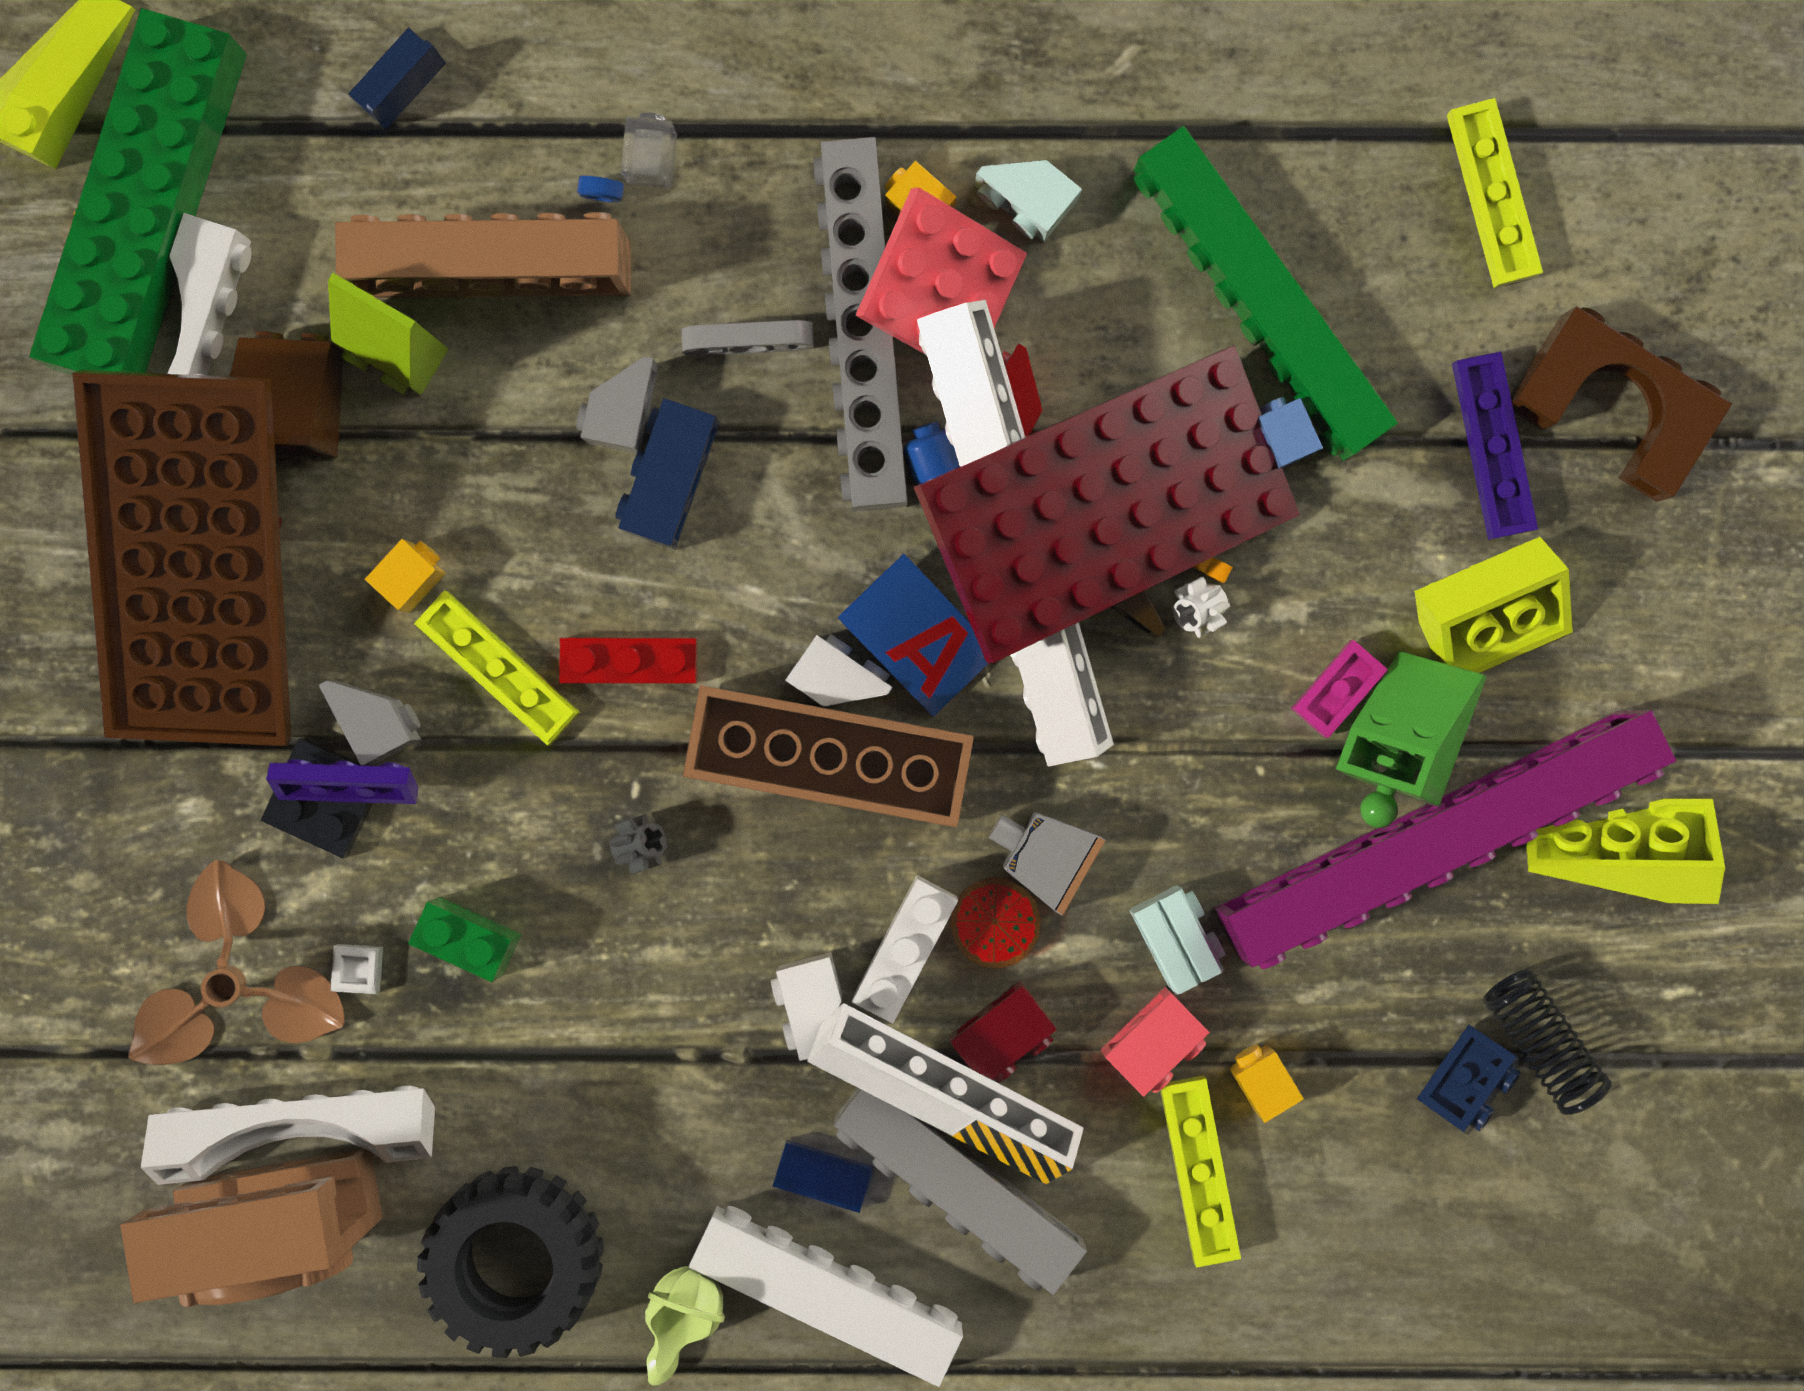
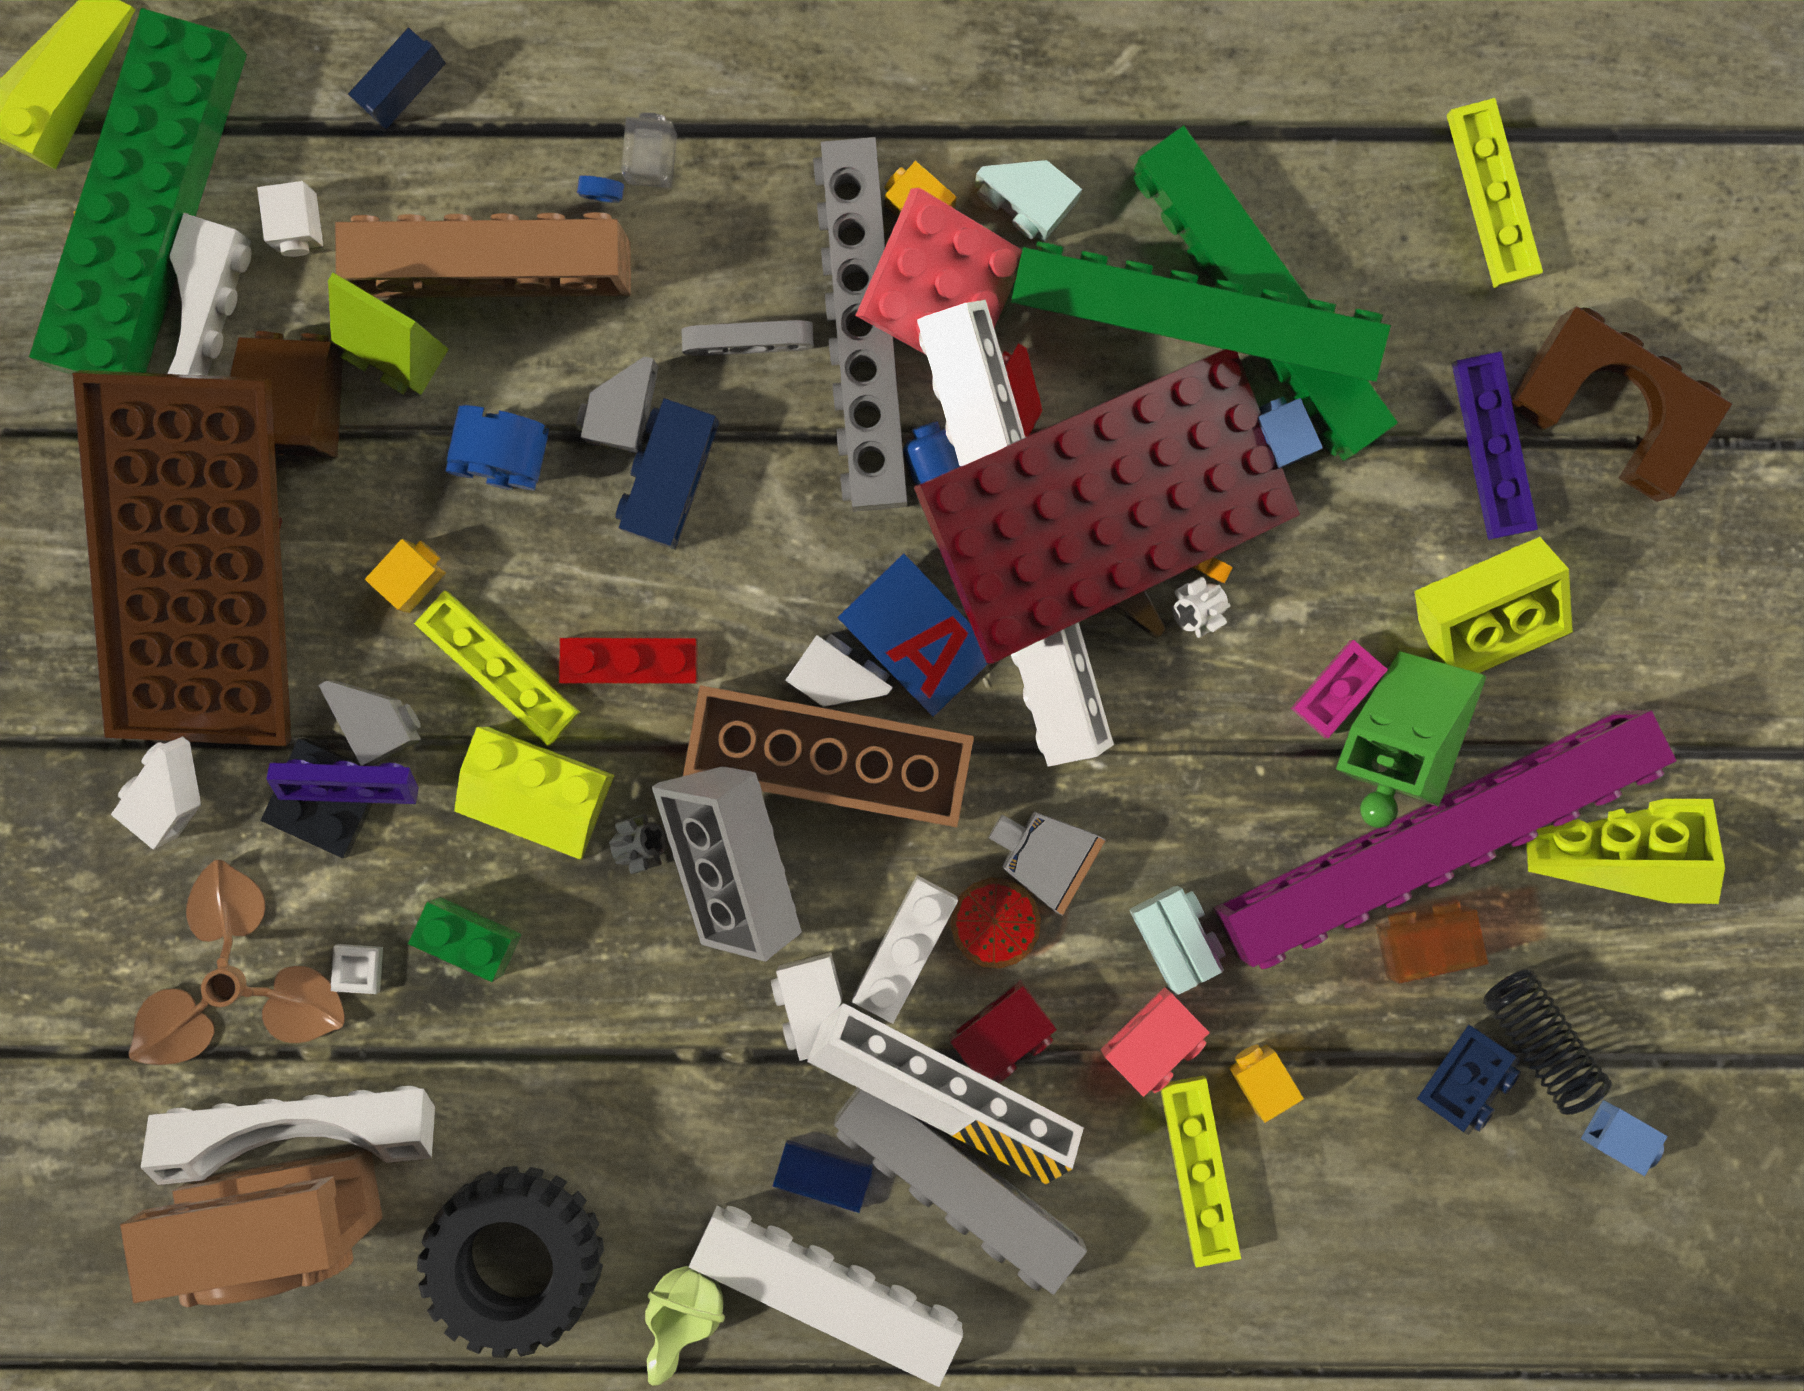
none -> white slope [111,737,201,850]
none -> white brick [257,181,323,257]
none -> blue brick [446,405,549,491]
none -> neon yellow slope [454,727,614,860]
none -> light grey slope [652,766,802,962]
none -> green brick [1011,241,1391,382]
none -> clear orange brick [1376,900,1489,984]
none -> medium blue brick [1581,1100,1668,1176]

